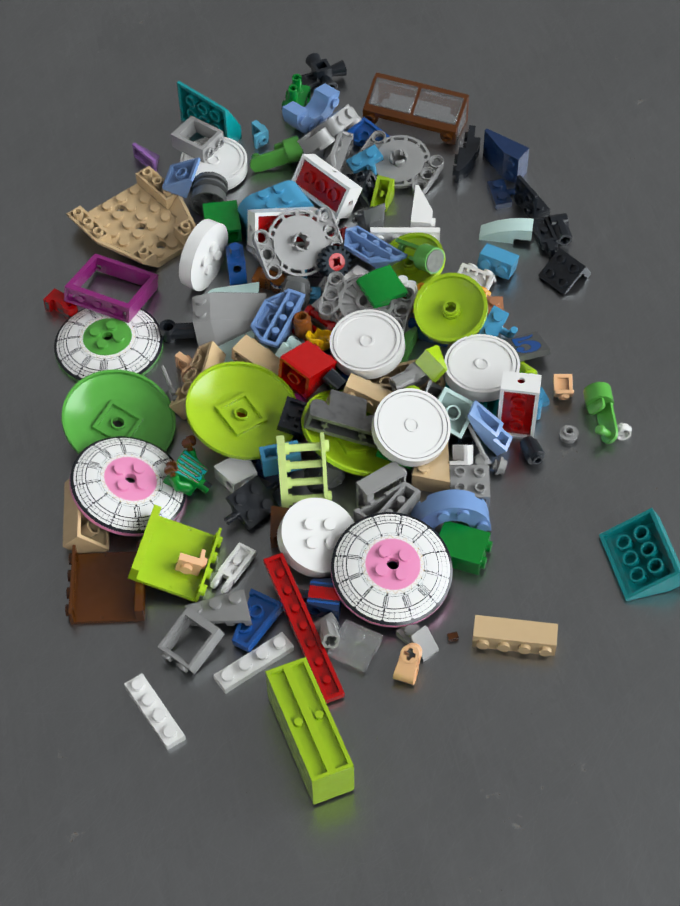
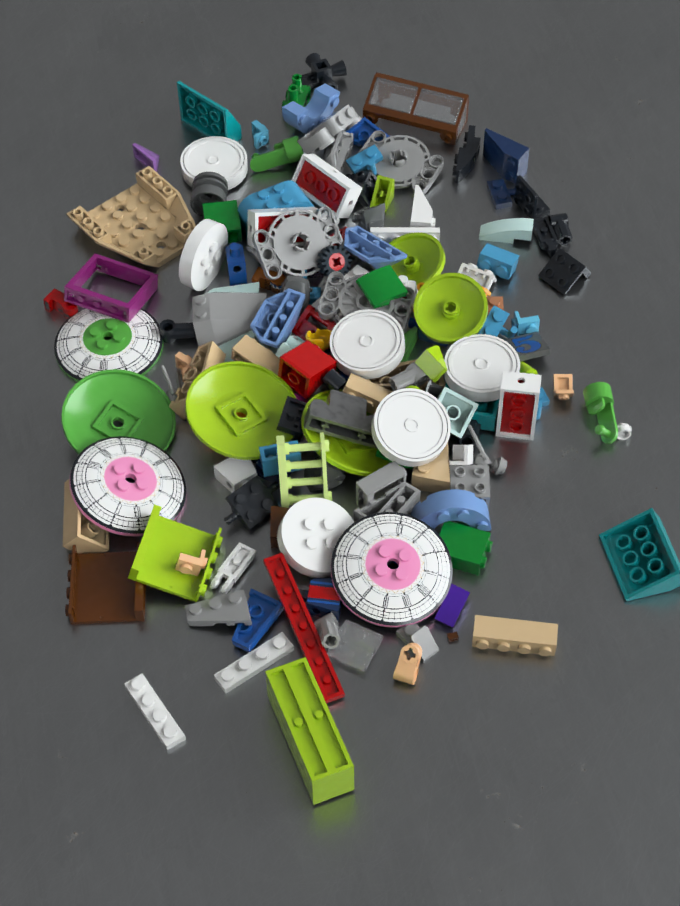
light grey window [157,607,225,675] -> none
medium blue slope [162,157,201,198] -> none
torso [163,435,212,496] -> none
light grey window [171,116,224,163] -> none
dark orange brick [293,311,313,339] -> none
bright green piece [395,238,445,274] -> none
light blue slope [467,400,513,456] -> none
black brick [520,436,545,465] -> none
light grey plate [559,425,579,443] -> none
none -> dark purple slope [434,584,470,628]
none -> medium azure bracket [511,311,540,336]

